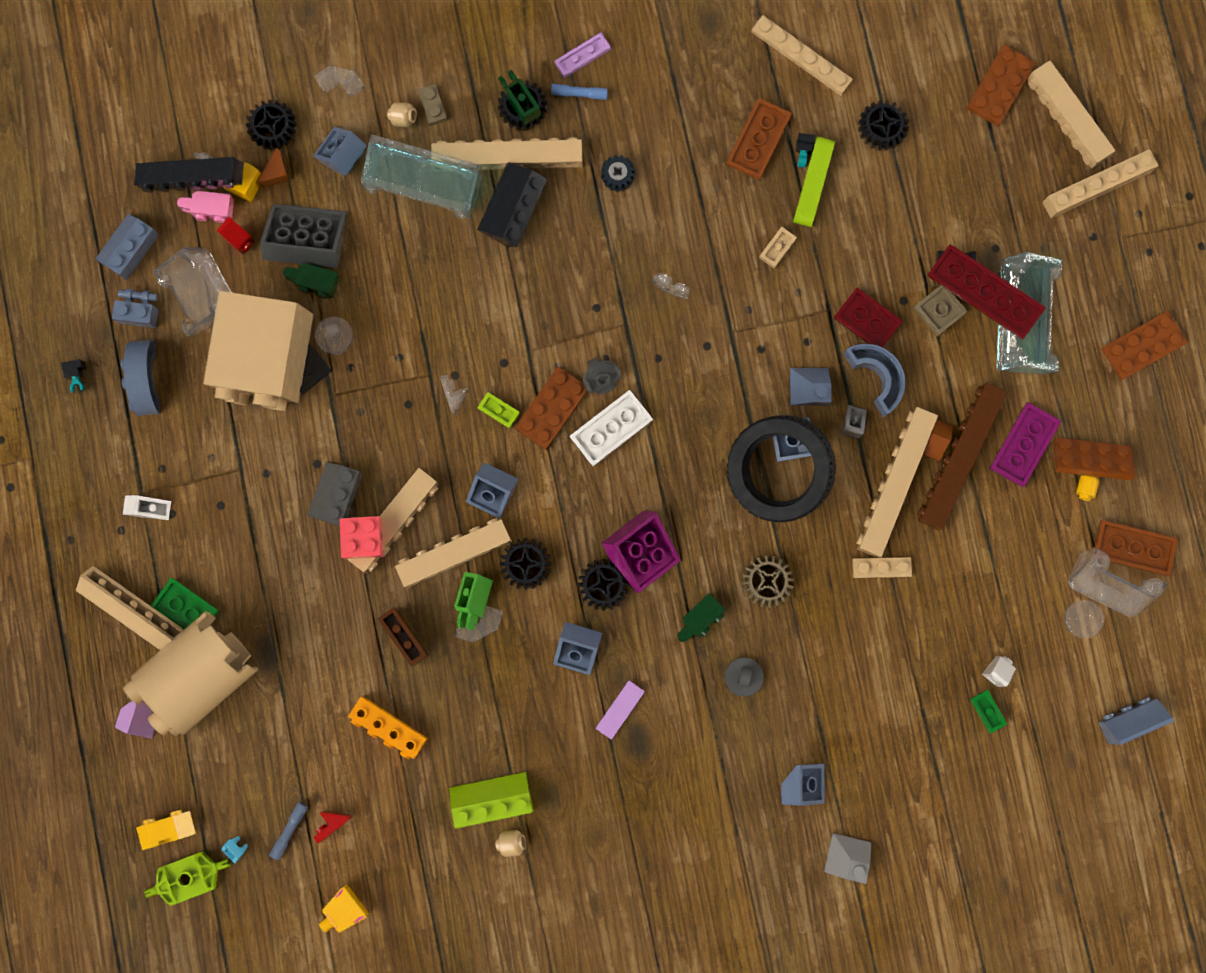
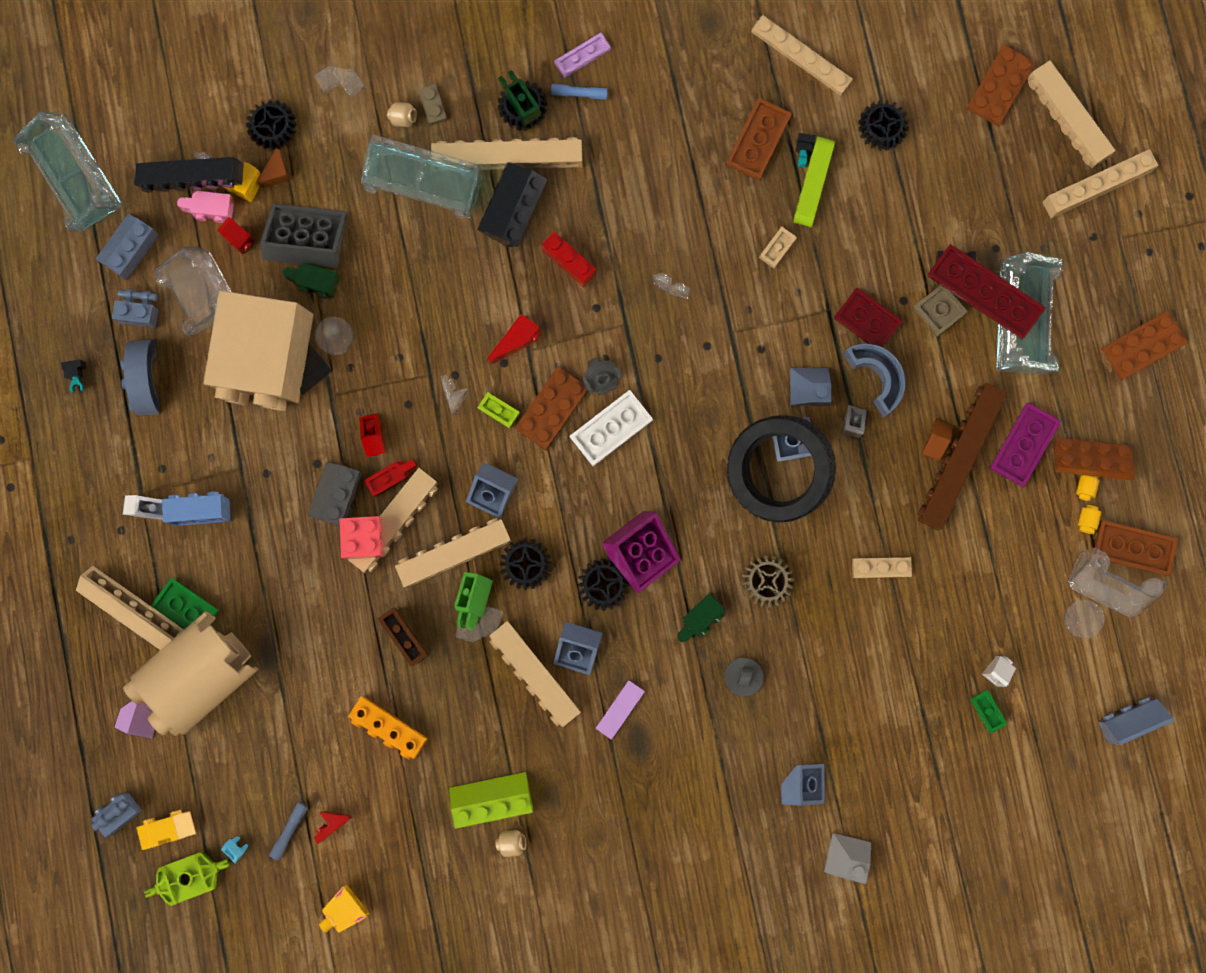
sand blue slope [313,126,367,176] -> none
black wheel [601,155,635,192] -> none
tan brick [856,407,938,558] -> none
none -> windscreen [13,111,123,232]
none -> sand blue brick [91,793,142,838]
none -> medium blue brick [162,492,231,526]
none -> red slope [359,413,385,457]
none -> red hinge [364,459,417,497]
none -> red slope [487,314,541,364]
none -> tan brick [489,621,581,728]
none -> red brick [541,232,596,288]
none -> yellow brick [1078,505,1102,534]

